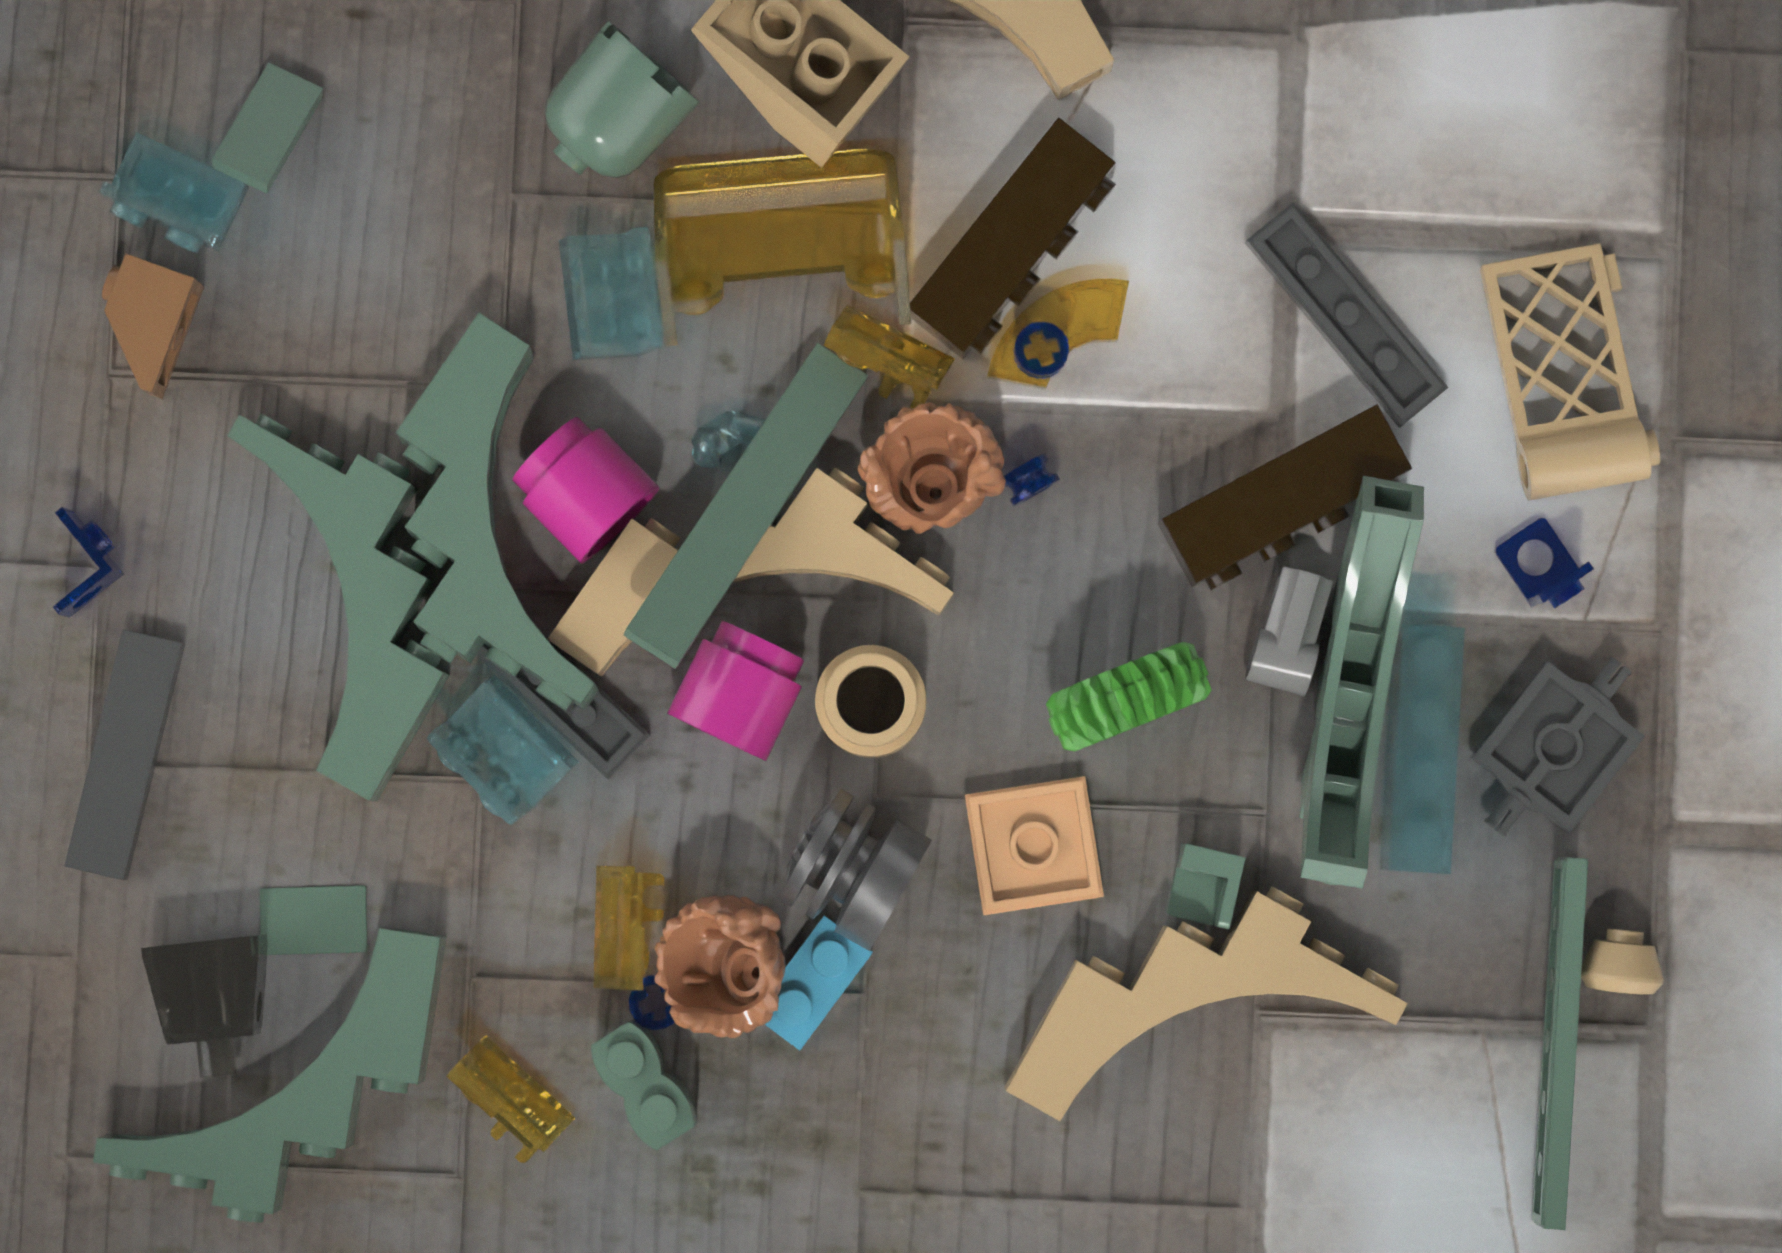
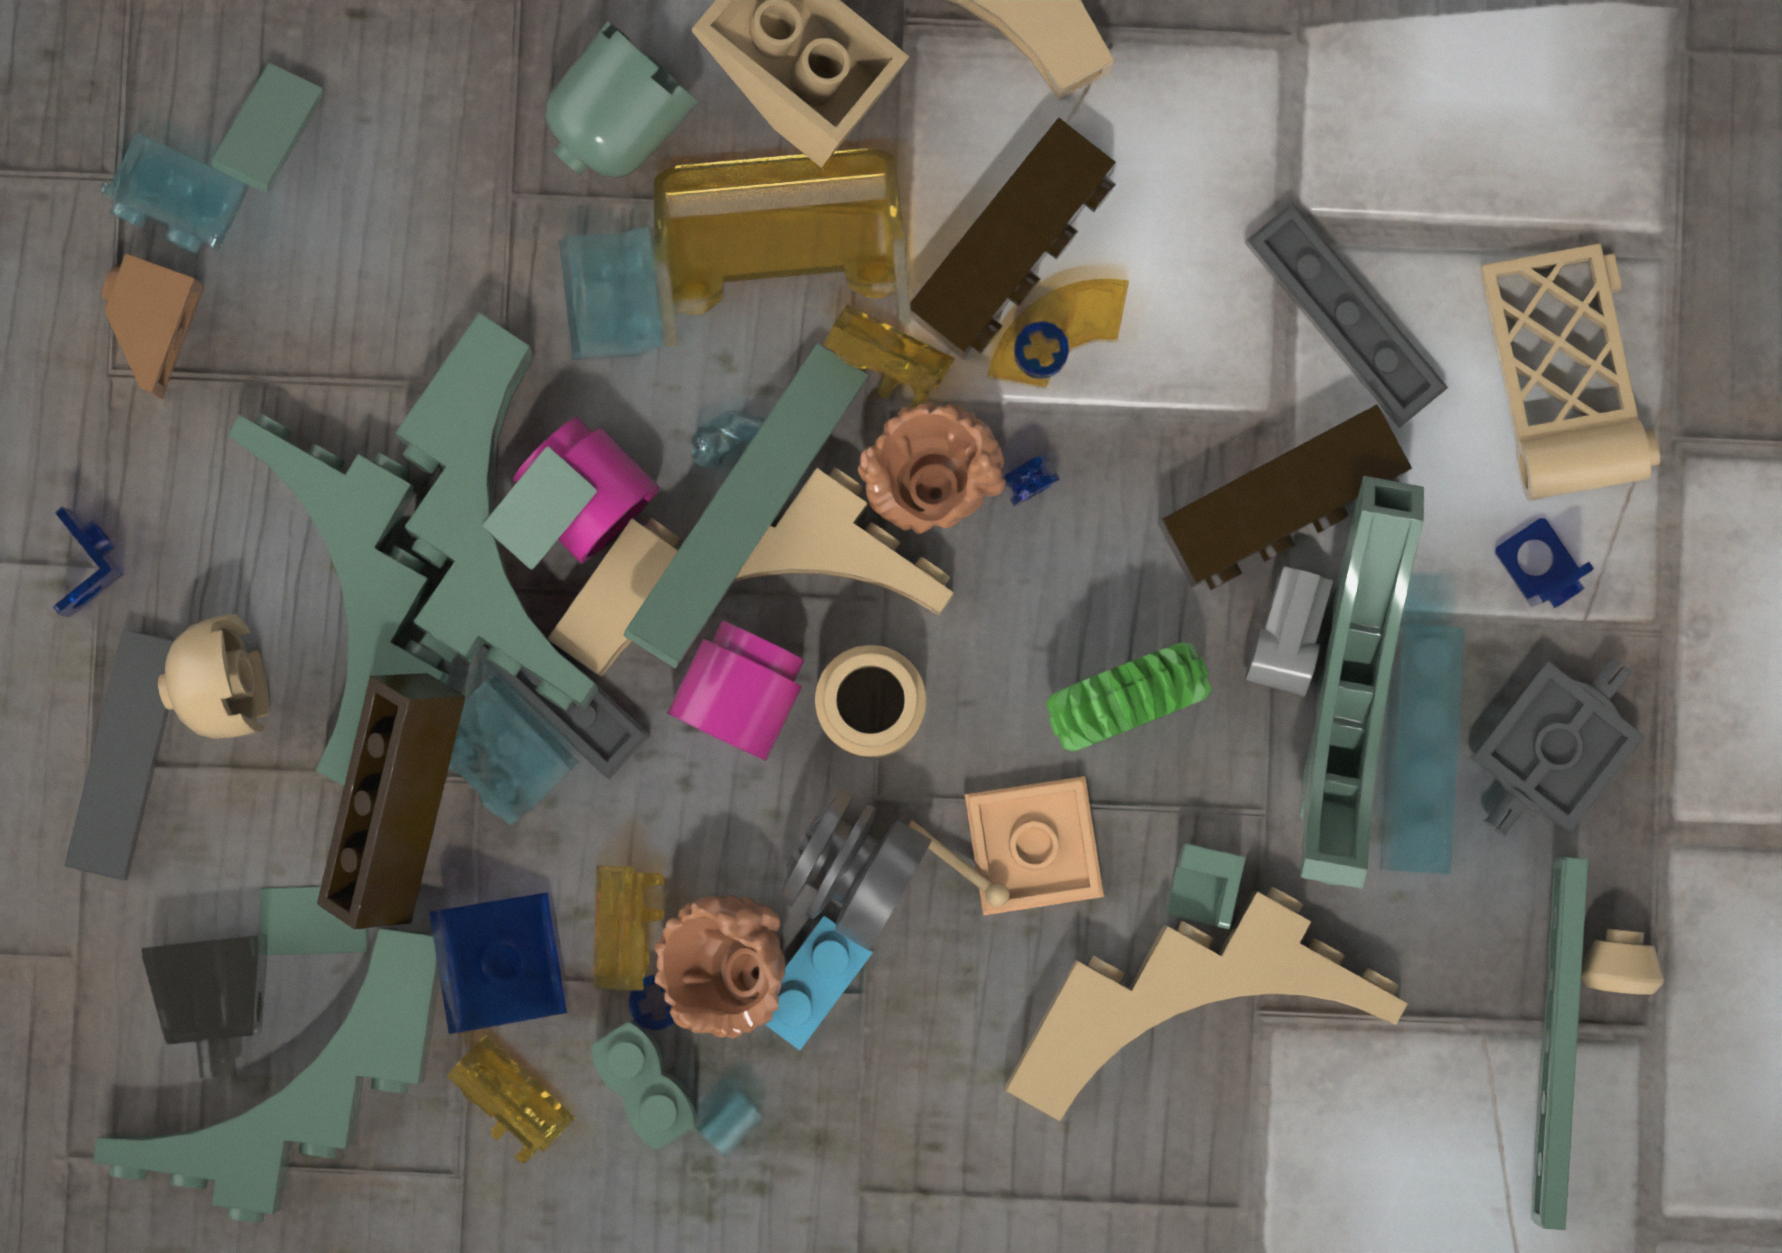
none -> tan cylinder [158,614,269,739]
none -> dark brown brick [317,673,466,930]
none -> clear blue tile [429,892,567,1034]
none -> sand green sticker [483,447,597,569]
none -> clear light blue hinge [696,1087,764,1157]
none -> tan hinge [907,820,1009,907]

